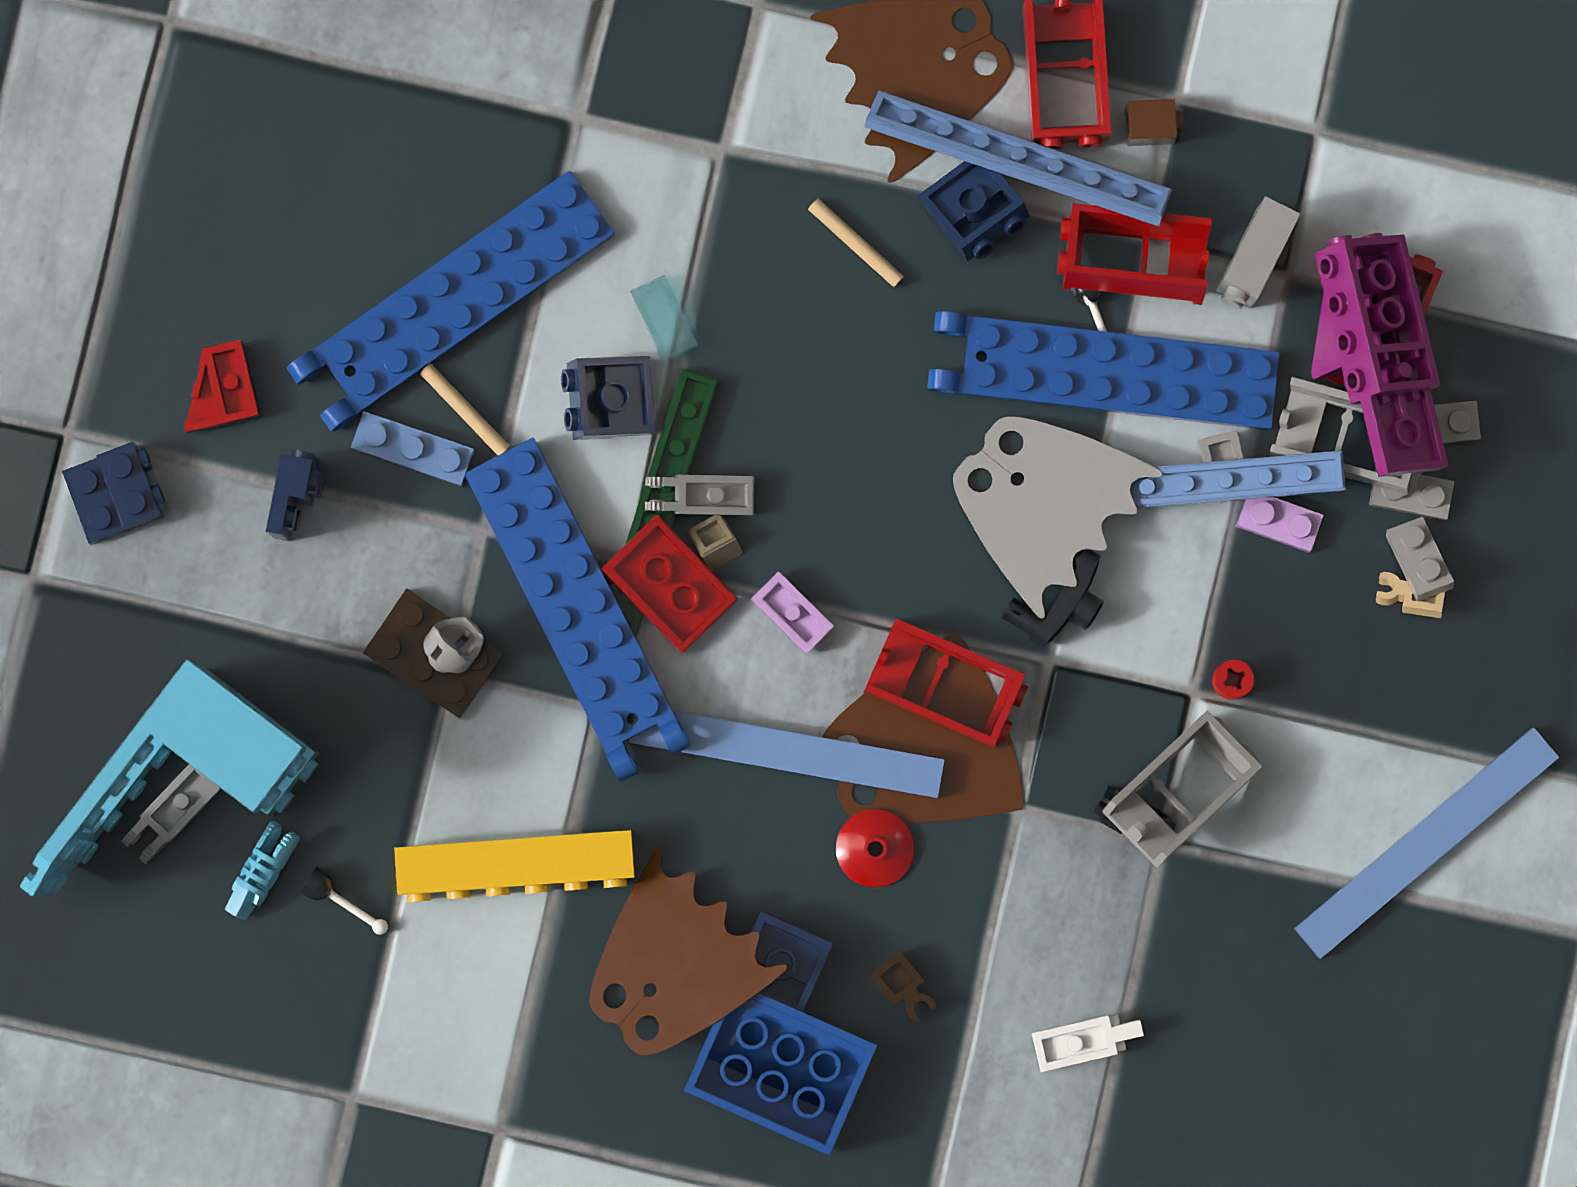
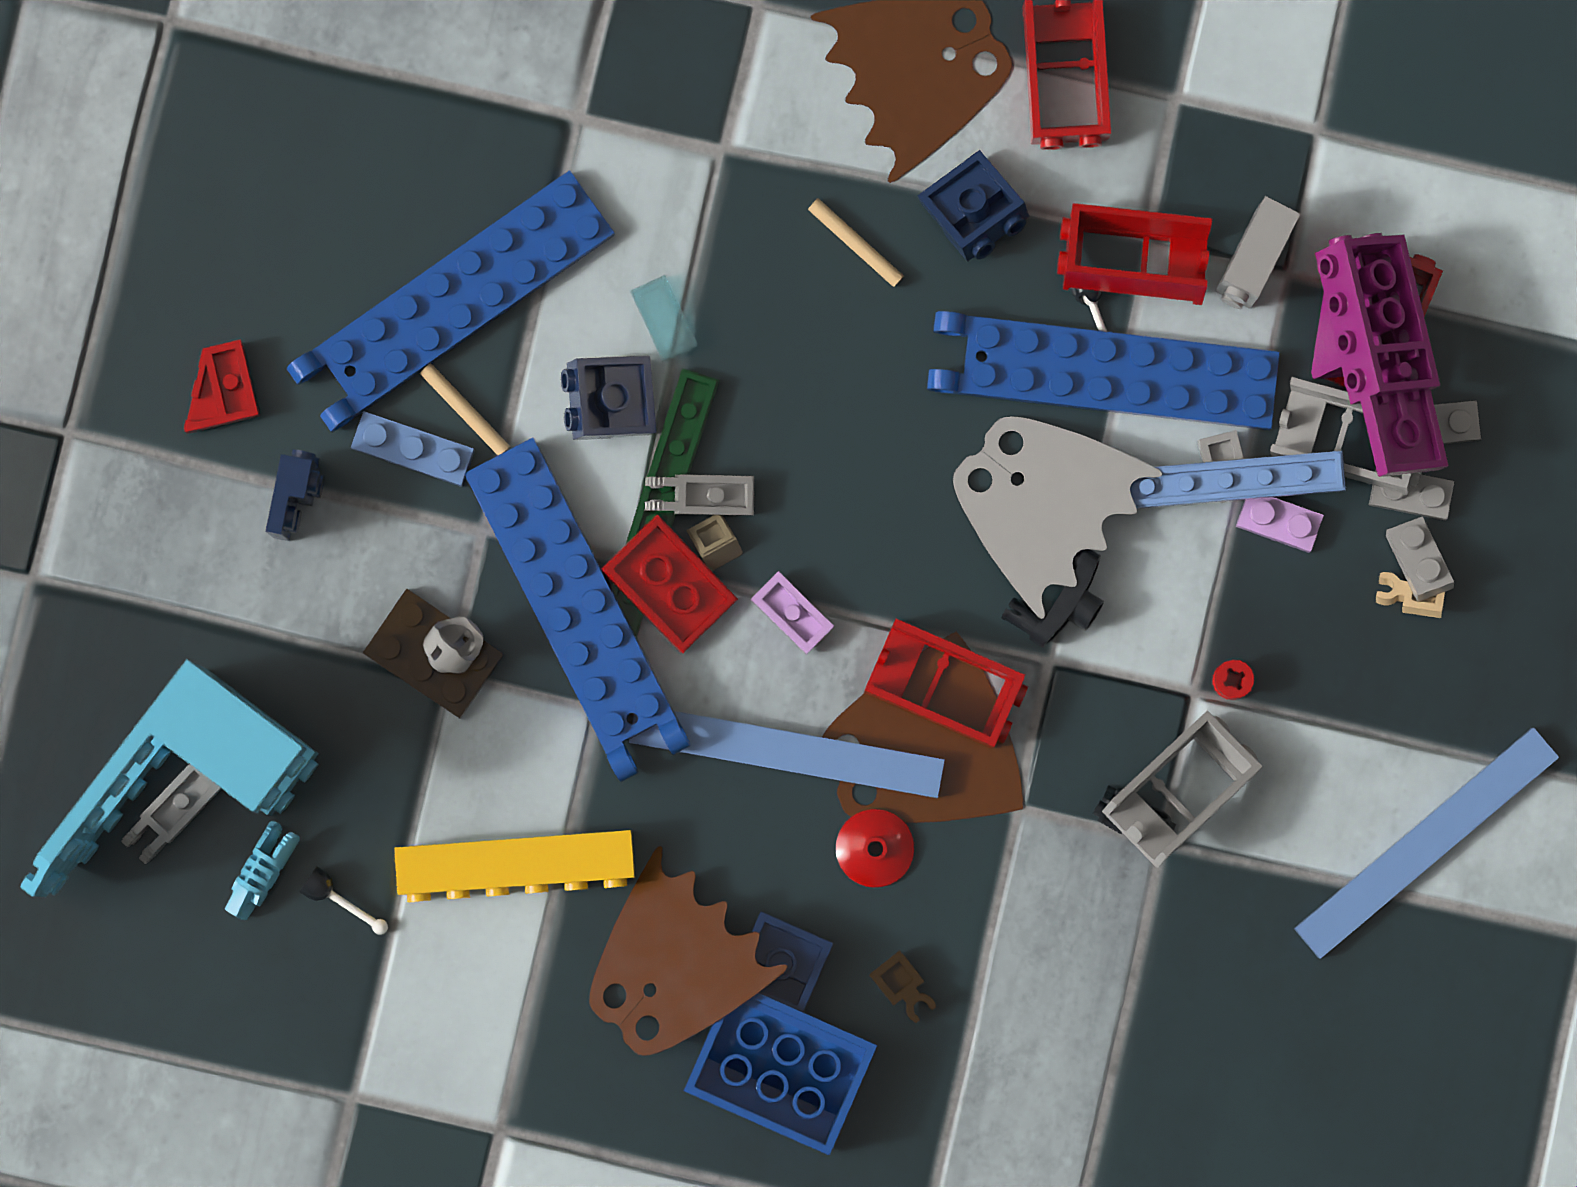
dark blue plate [62,442,166,545] -> none
medium blue tile [865,90,1172,226] -> none
white hinge [1031,1015,1144,1072] -> none
reddish brown brick [1125,99,1183,146] -> none

